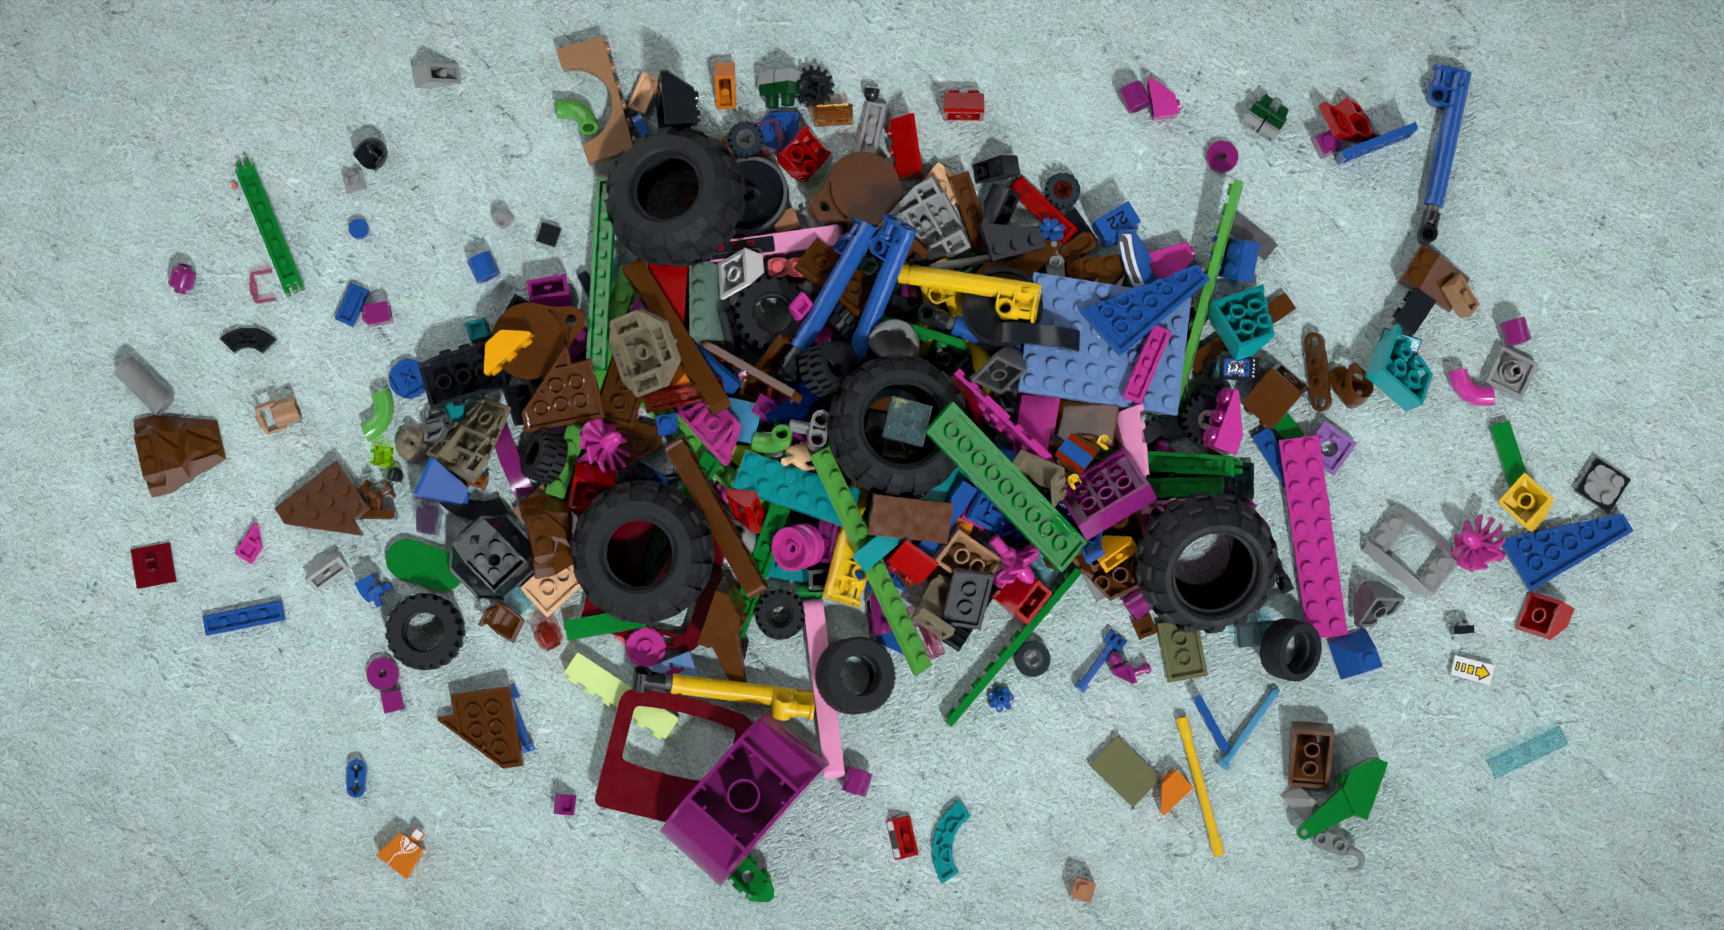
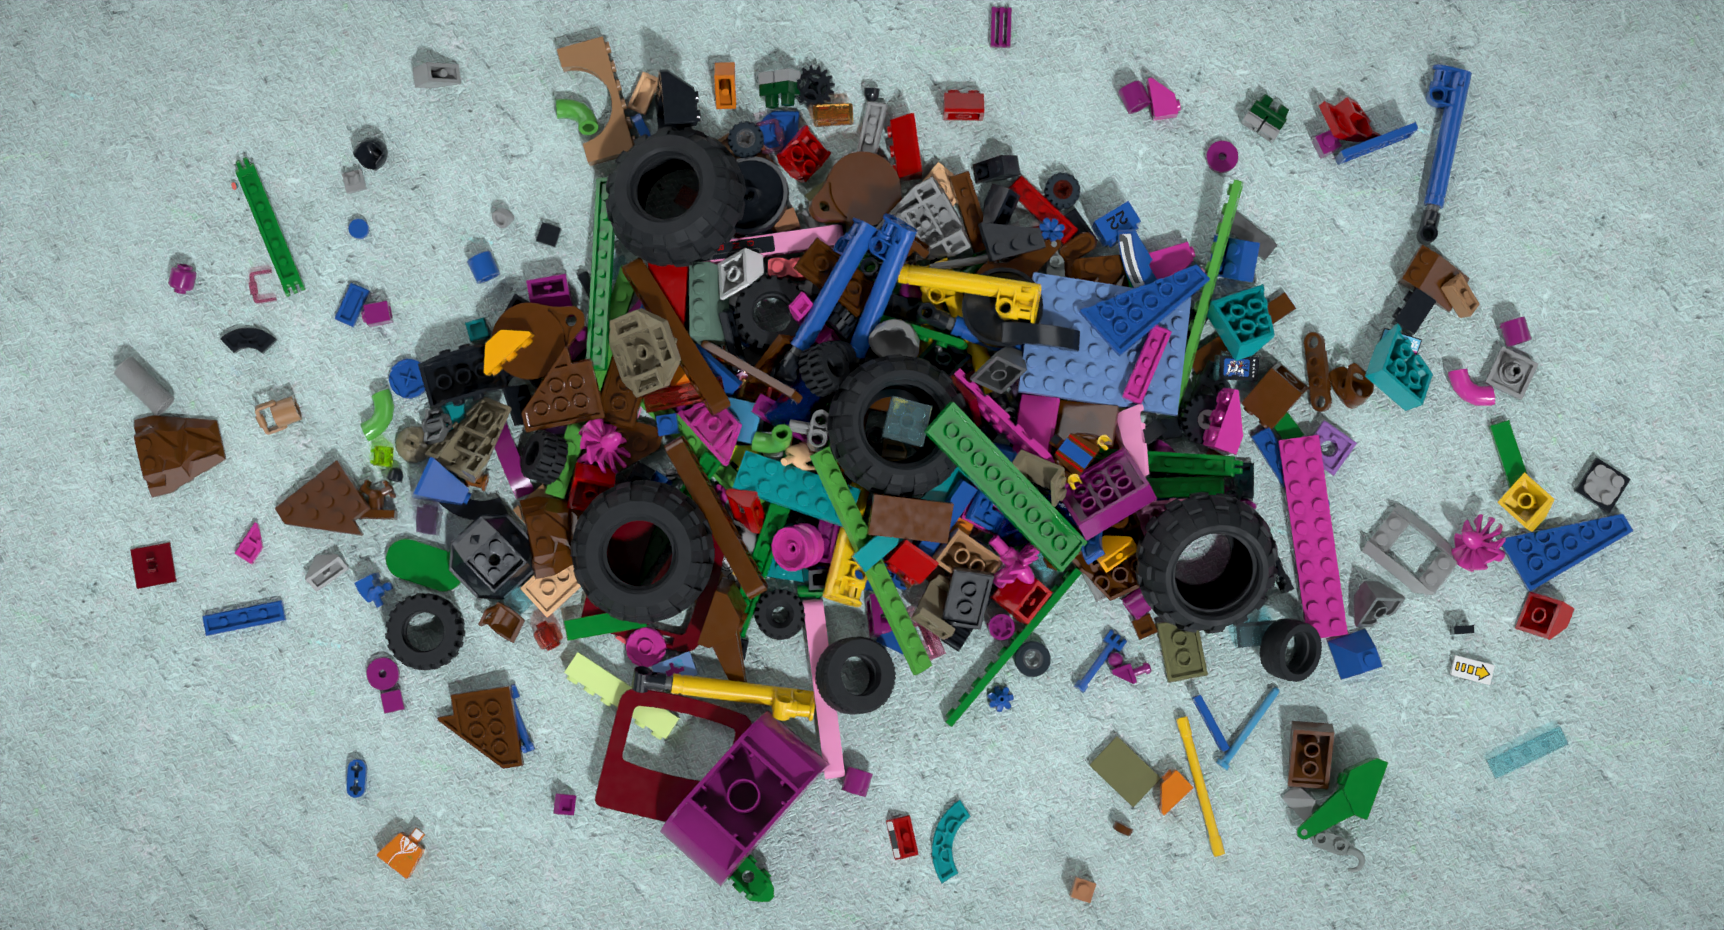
none -> magenta piece [986,614,1015,641]
none -> magenta tile [990,7,1012,48]
none -> reddish brown tile [1113,820,1134,836]

